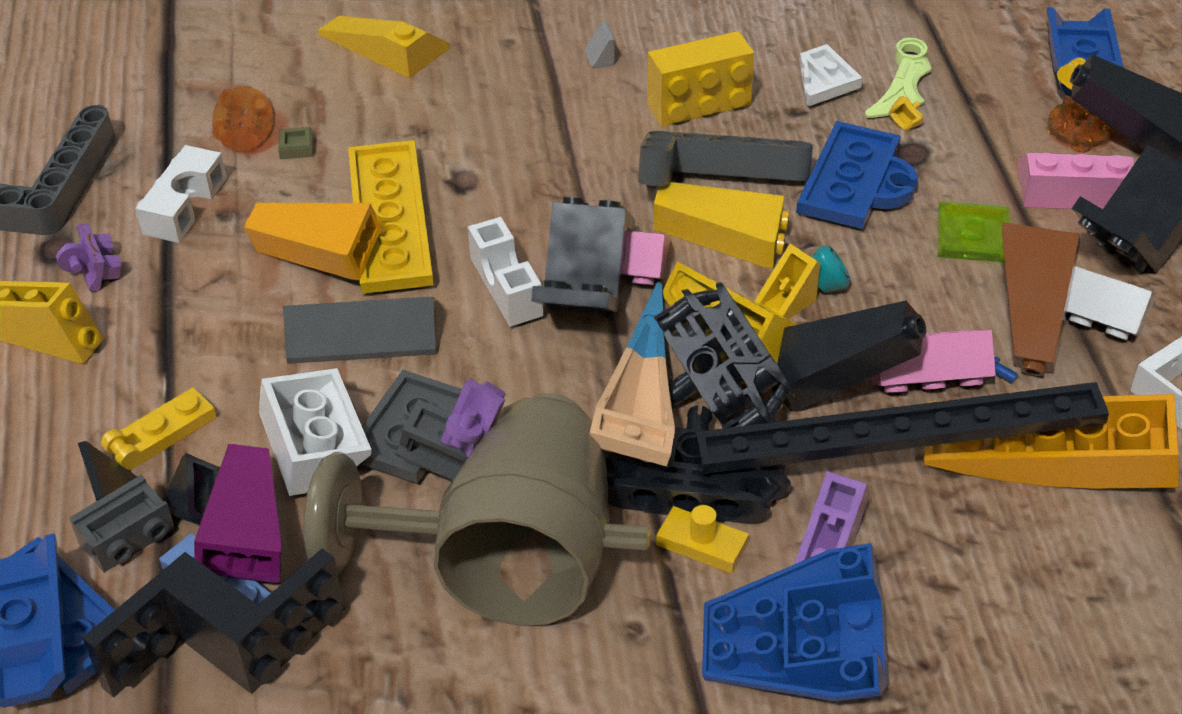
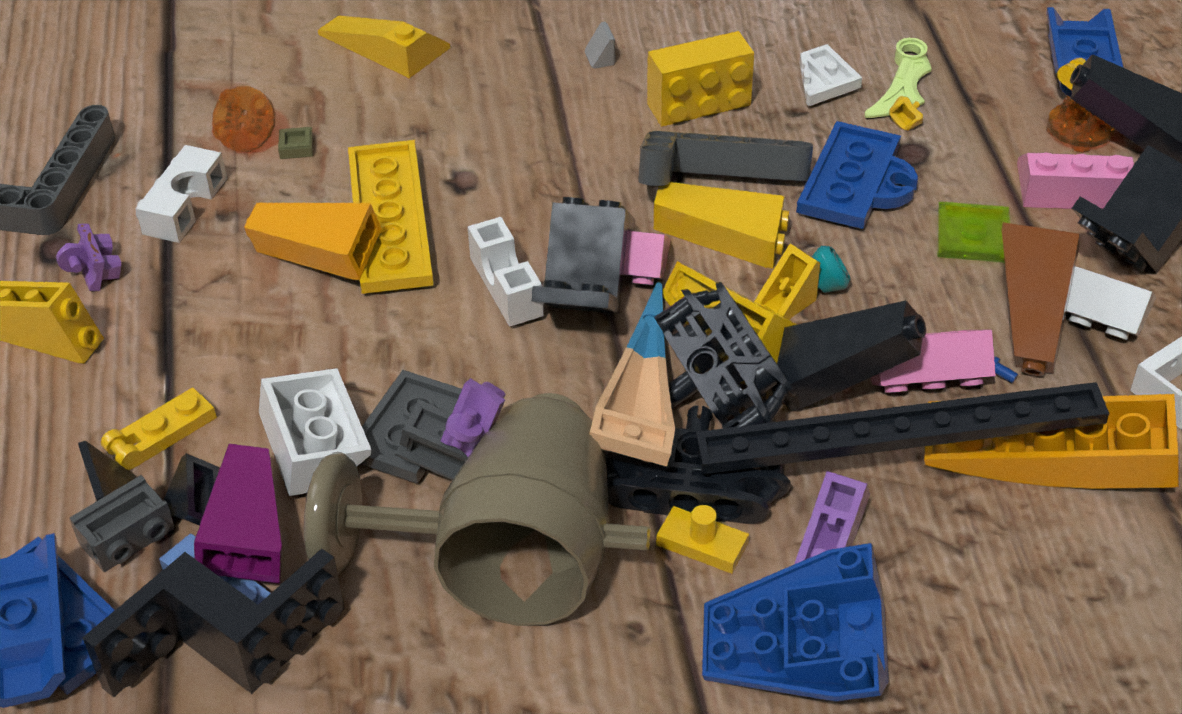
dark grey slope [283,296,437,364] -> none

